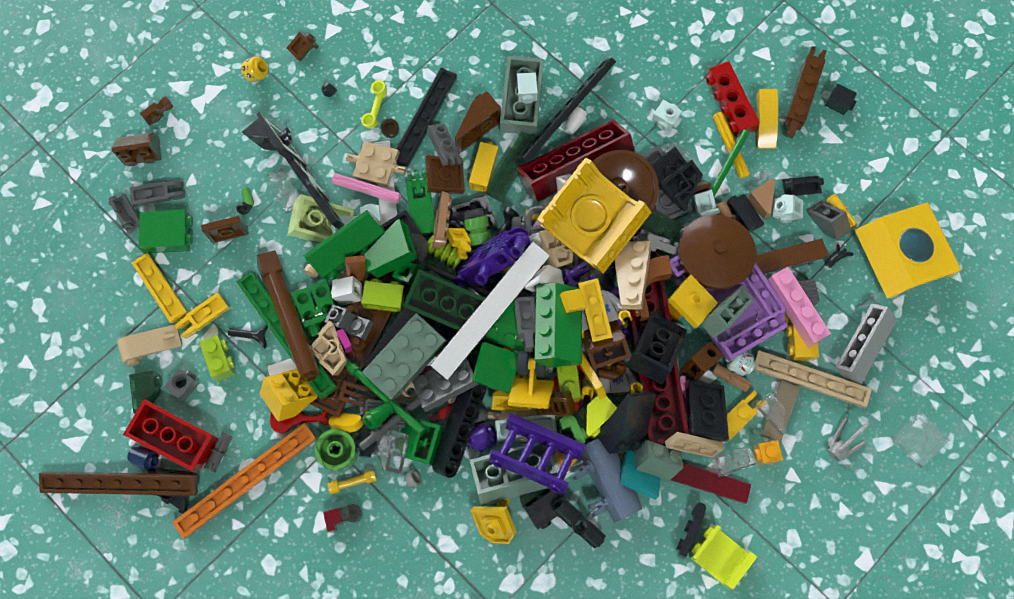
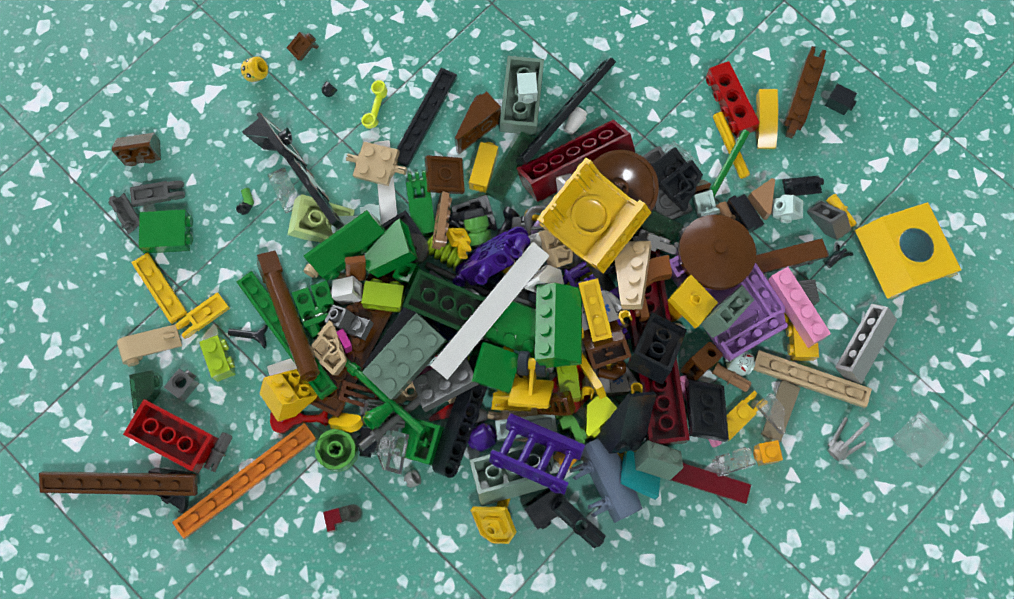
dark blue brick [127,446,159,471] -> none
reddish brown plate [140,96,174,126] -> none
reddish brown tile [201,215,249,244] -> none
yellow bar [327,469,377,495] -> none
bright pink axle [332,173,401,204] -> none
dark brown tile [381,119,399,138] -> none
dark grey hinge [427,124,462,166] -> none
dark grey hinge [514,297,536,352] -> none
yellow tile [560,289,586,313] -> none
light aqua brick [651,100,682,132] -> none
tan tile [665,432,725,458] -> none
black hinge [676,502,707,559] -> none
neon yellow panel [690,525,757,590] -> none

